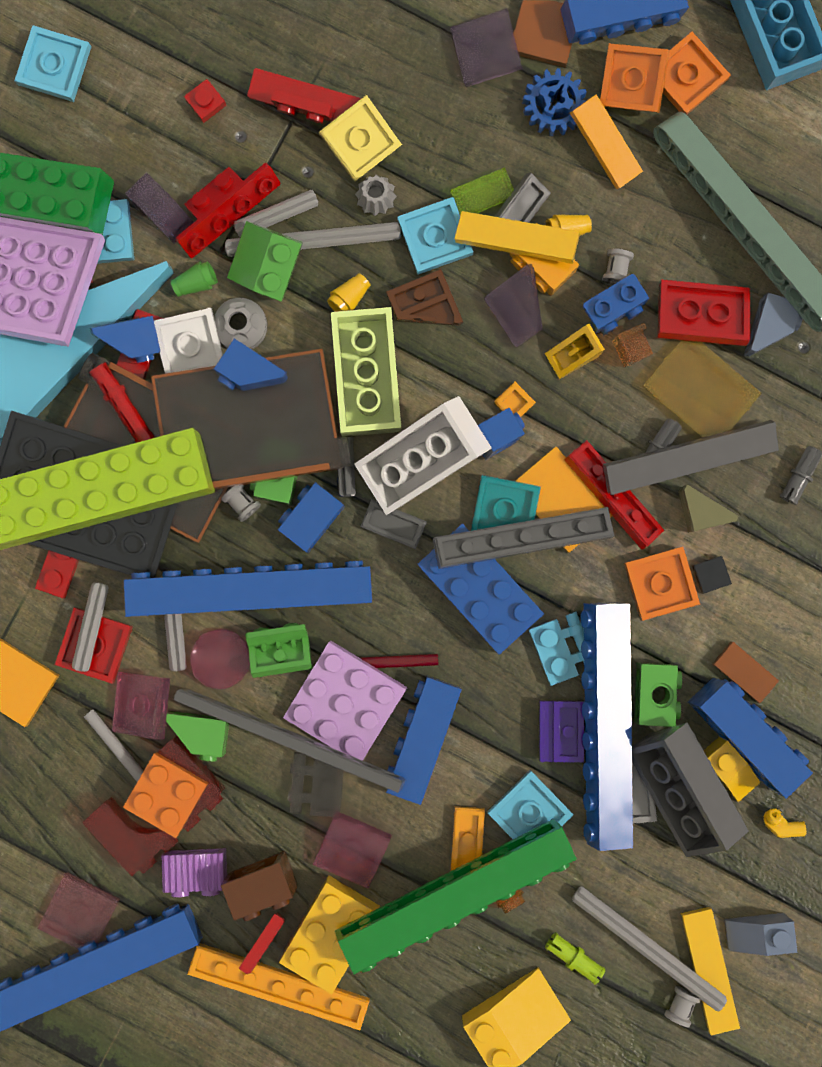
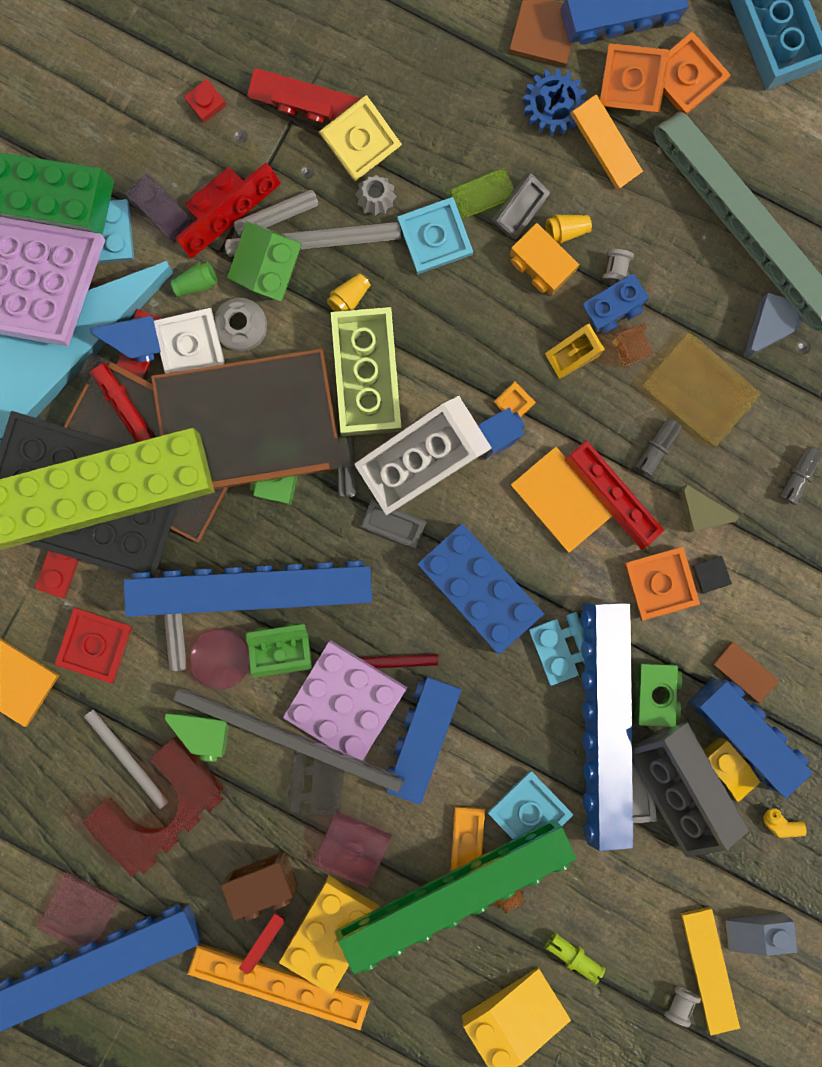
medium azure plate [14,25,91,102] -> none
light grey axle [72,582,109,672] -> none
clear pink tile [112,672,170,740] -> none
orange plate [123,752,208,838] -> none
medium lavender brick [162,848,227,897] -> none
blue slope [214,338,288,391] -> none
light grey bush [221,485,261,522] -> none
blue brick [278,482,345,553] -> none
reddish brown wing [386,269,463,326] -> none
dark grey tile [432,507,614,569] -> none
plate [451,8,523,87] -> none
yellow tile [454,211,580,264] -> none
teal tile [471,475,541,531] -> none
wing [484,264,543,348] -> none
dark purple plate [539,700,584,762] -> none
light grey axle [572,887,727,1012] -> none
dark grey tile [603,420,779,495] -> none
red plate [657,279,750,346] -> none

